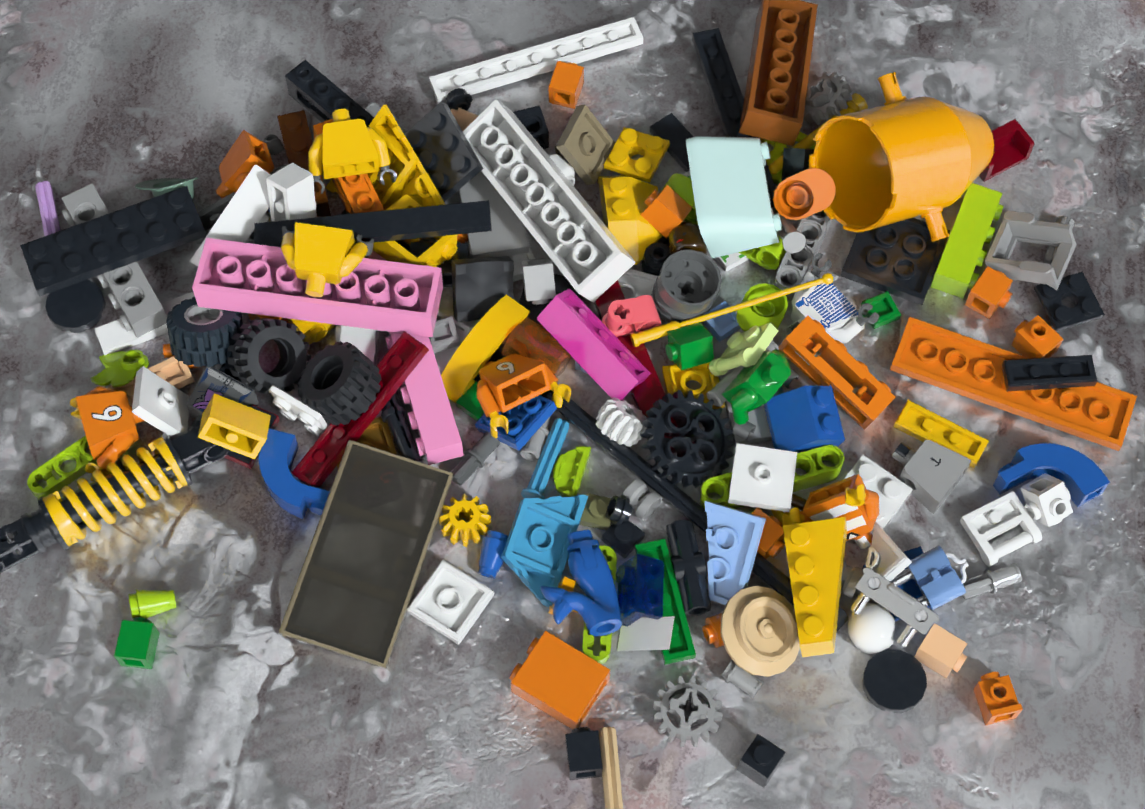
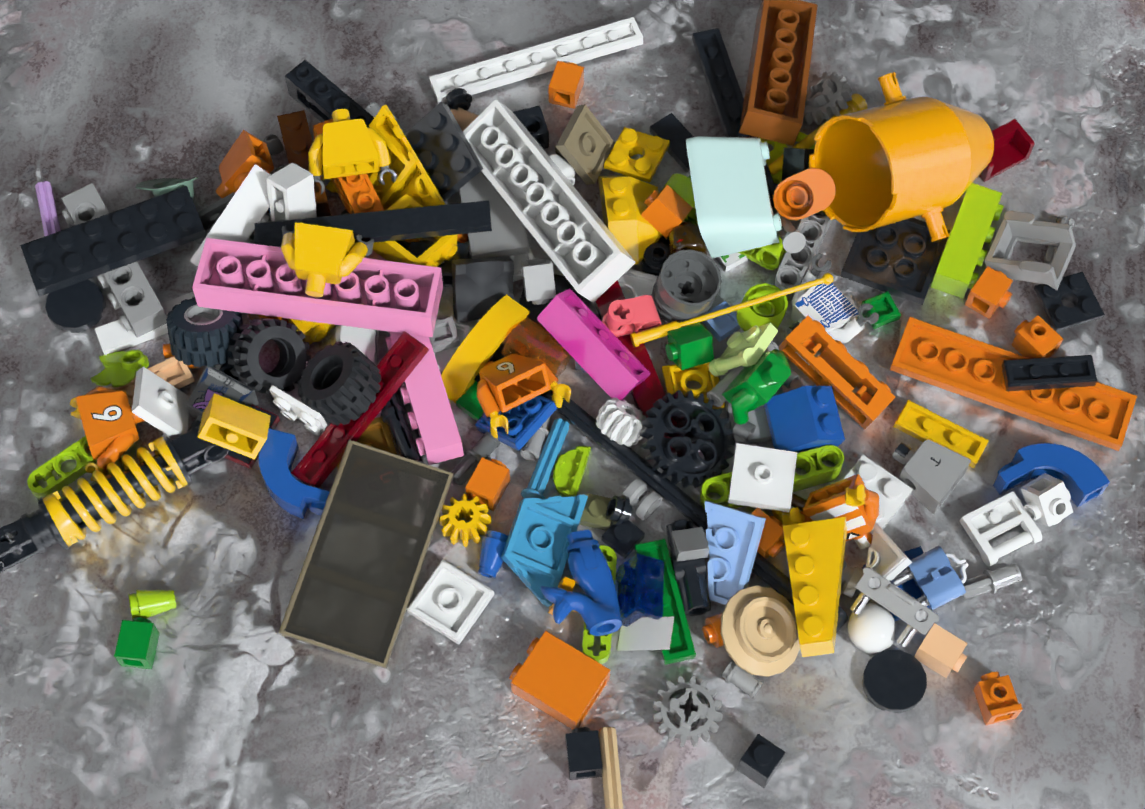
none -> orange brick [465,457,510,511]
none -> light grey slope [672,527,709,562]

